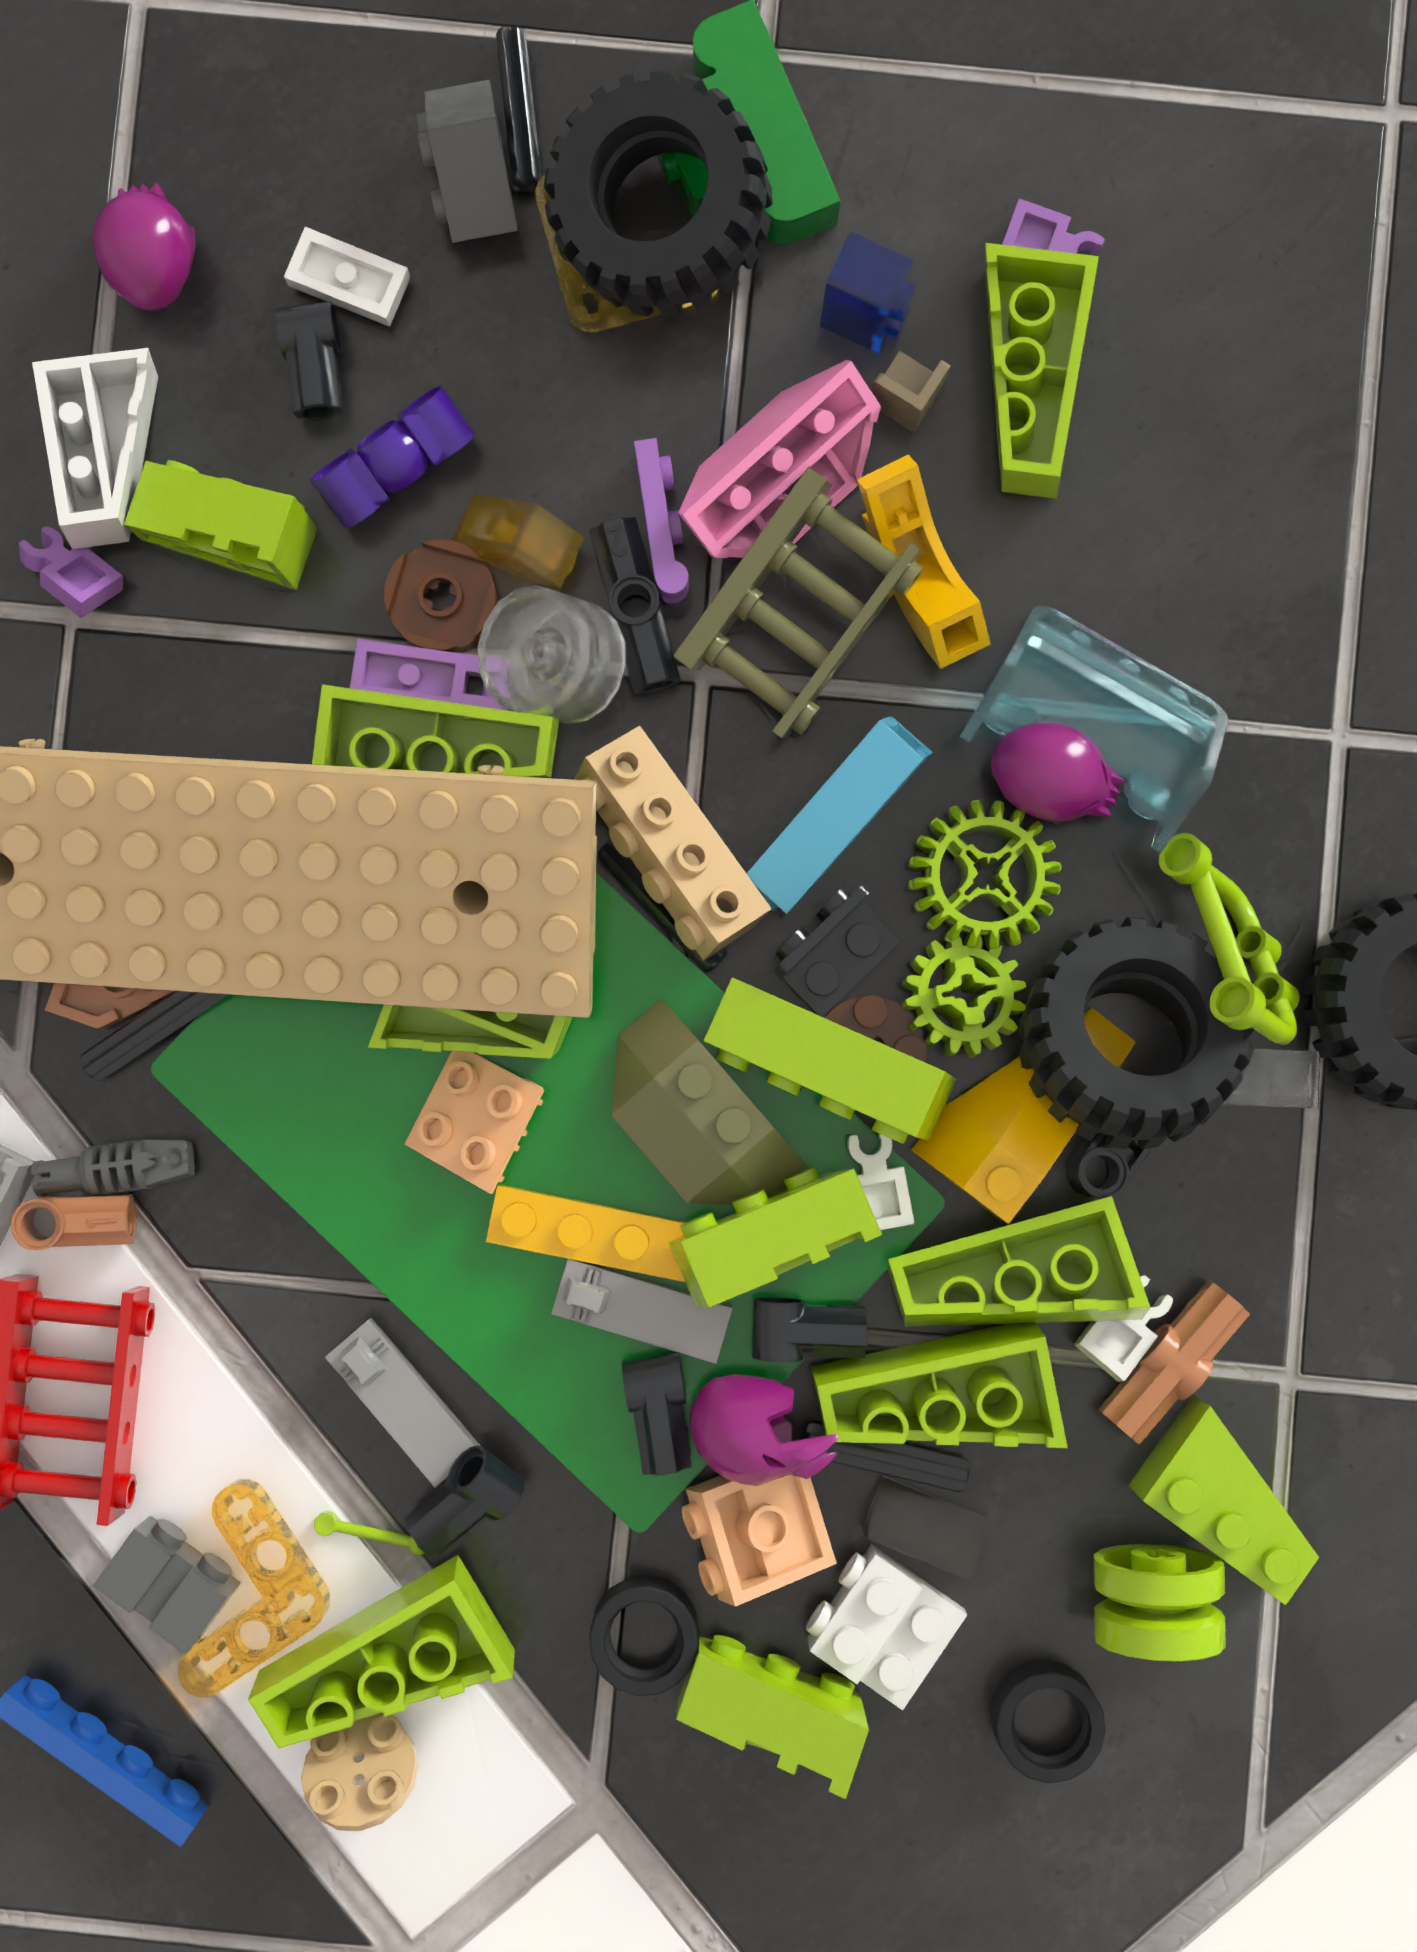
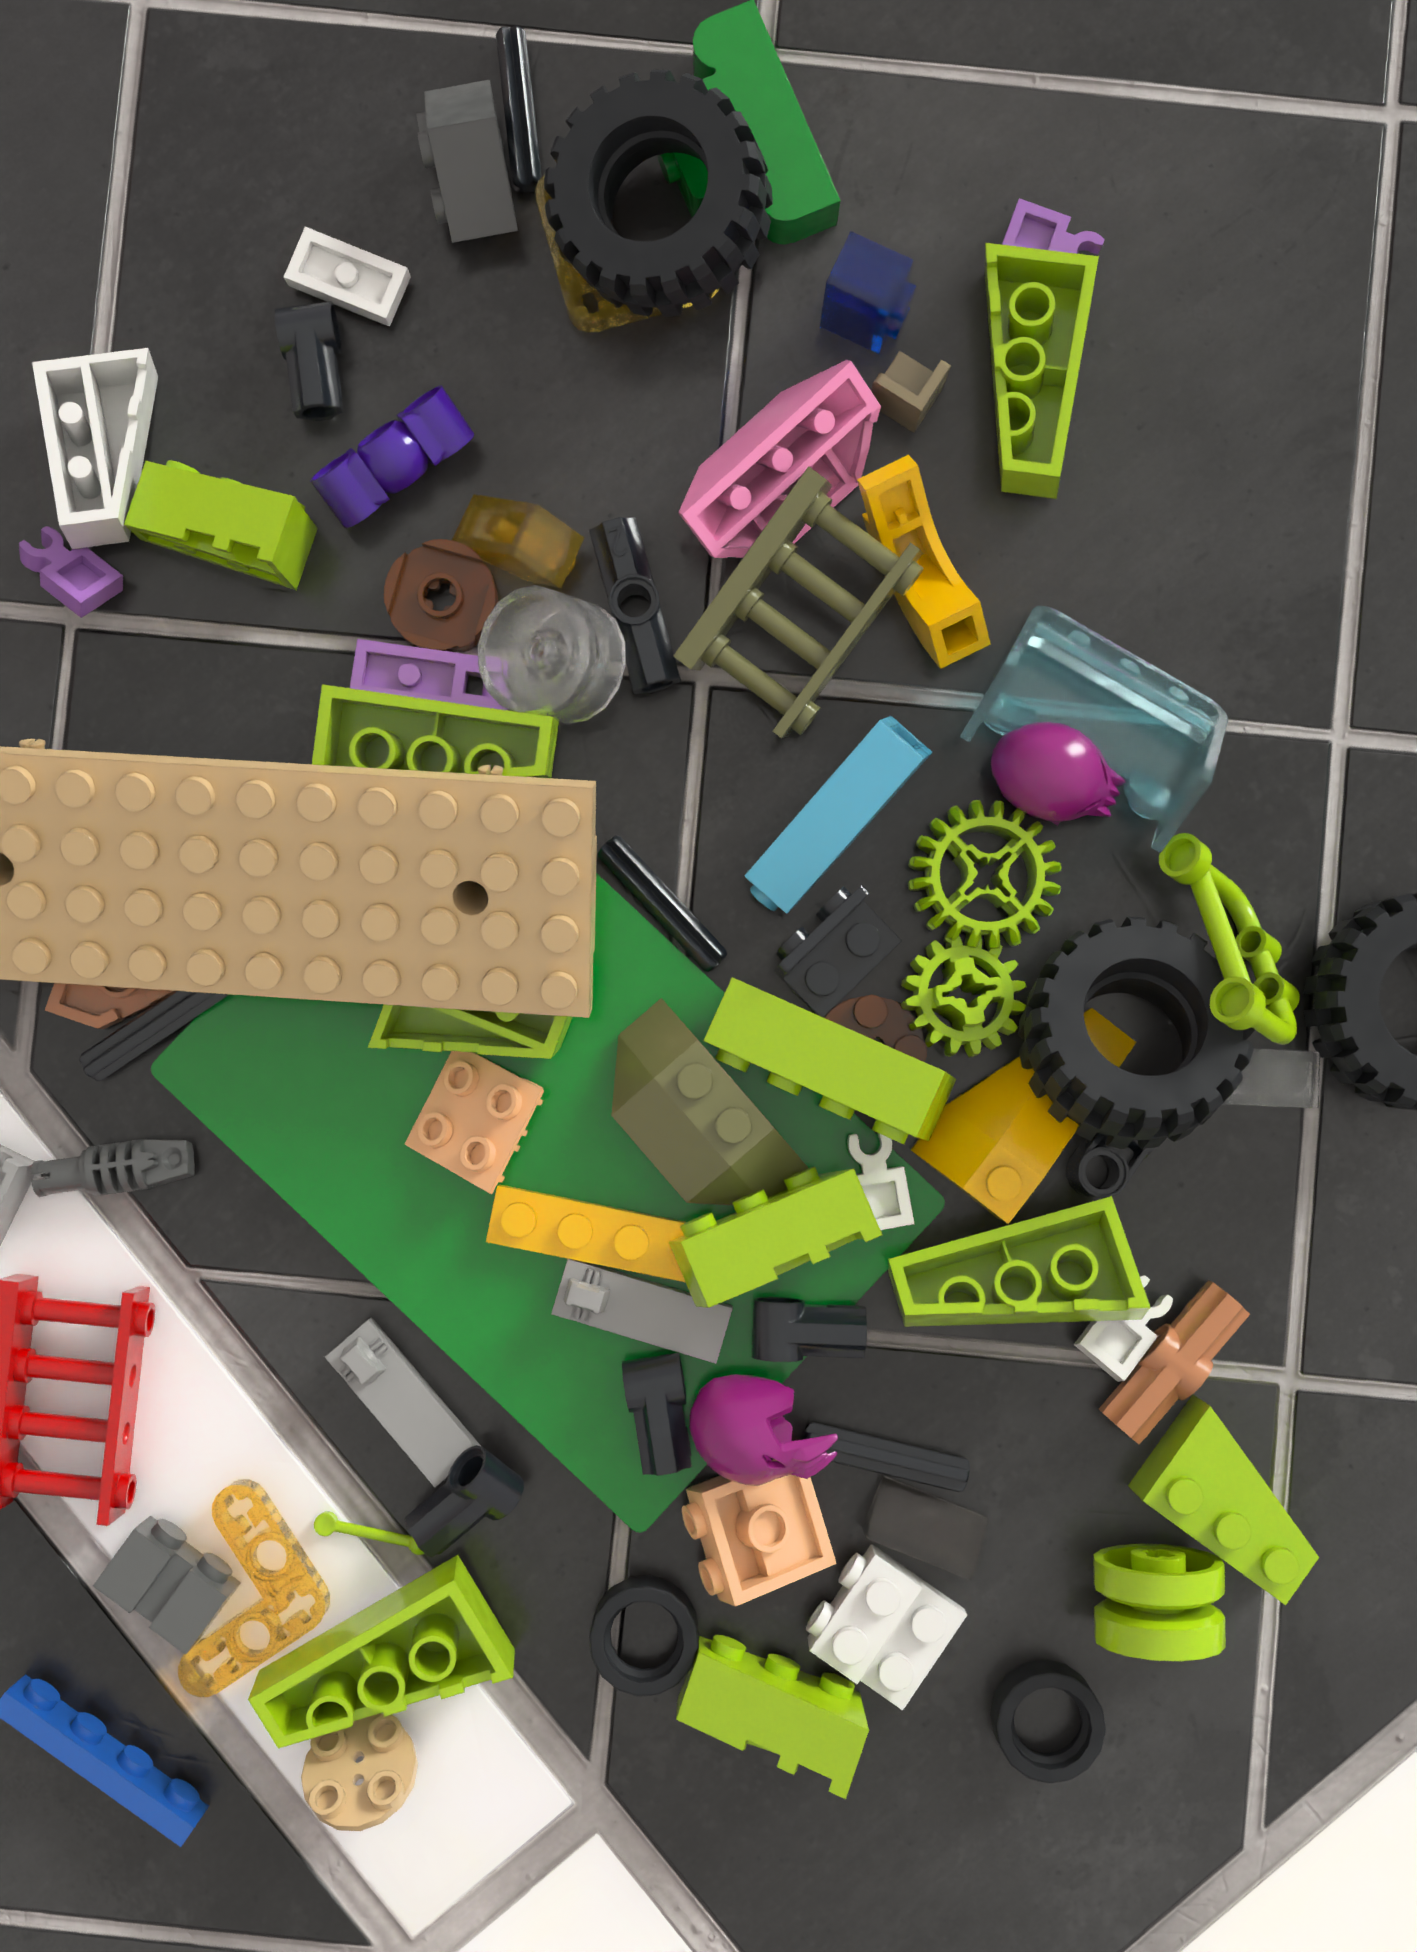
nougat piece [10,1194,137,1251] -> none
magenta helmet [92,183,196,311] -> none
tan brick [574,726,771,961] -> none
medium lavender plate [634,438,689,607] -> none
lime wedge [811,1323,1068,1448] -> none

